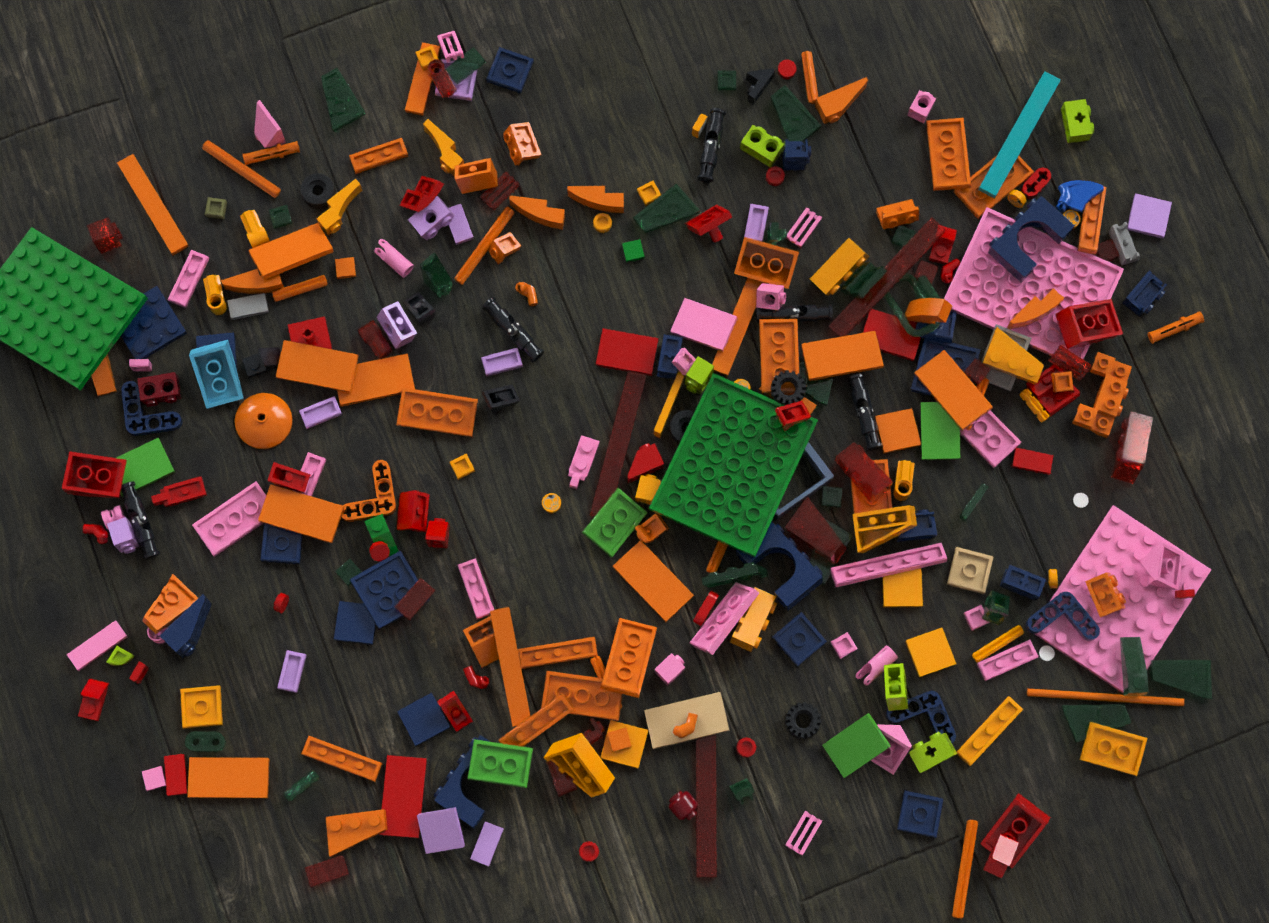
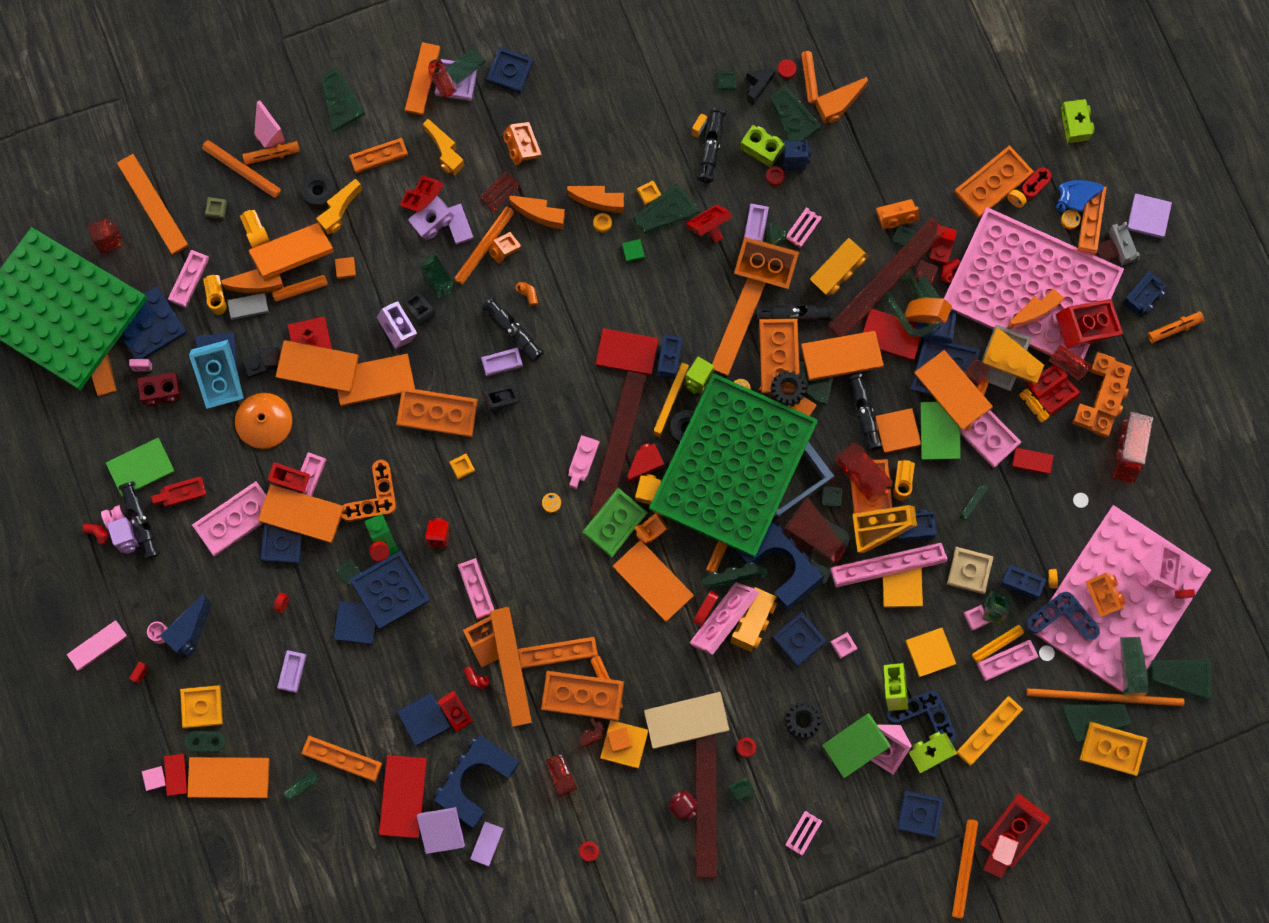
red slope [62,451,127,498] -> none
red slope [78,679,109,721] -> none
lime tile [106,646,134,666] -> none
dark blue beam [121,381,183,436] -> none
orange wing [143,574,198,634] -> none
clear green tile [269,205,292,229] -> none
lavender tile [299,396,342,429] -> none
clear red tile [305,855,349,887] -> none
orange wing [326,809,387,857] -> none
clear red piece [357,320,393,359] -> none
bright pink piece [374,239,414,278] -> none
clear red tile [395,578,435,620] -> none
red panel [397,490,430,533] -> none
light orange tile [415,45,440,70] -> none
bright pink tile [437,31,464,63] -> none
orange brick [455,158,498,194] -> none
bright green tile [468,739,533,788] -> none
orange tile [498,694,574,747] -> none
light orange wedge [543,733,615,798] -> none
orange tile [601,618,657,698] -> none
bright pink brick [654,653,685,686] -> none
bright pink tile [670,298,737,352] -> none
bright pink tile [672,348,696,375] -> none
orange arm [673,713,698,738] -> none
bright pink brick [756,283,786,310] -> none
red slope [775,401,811,431] -> none
clear green slope [839,262,887,298] -> none
bright pink piece [856,645,898,686] -> none
bright pink brick [907,90,936,124] -> none
orange tile [926,118,971,191] -> none
teal tile [978,71,1061,199] -> none
dark blue arch [988,196,1075,283] -> none
orange tile [1051,371,1074,392] -> none

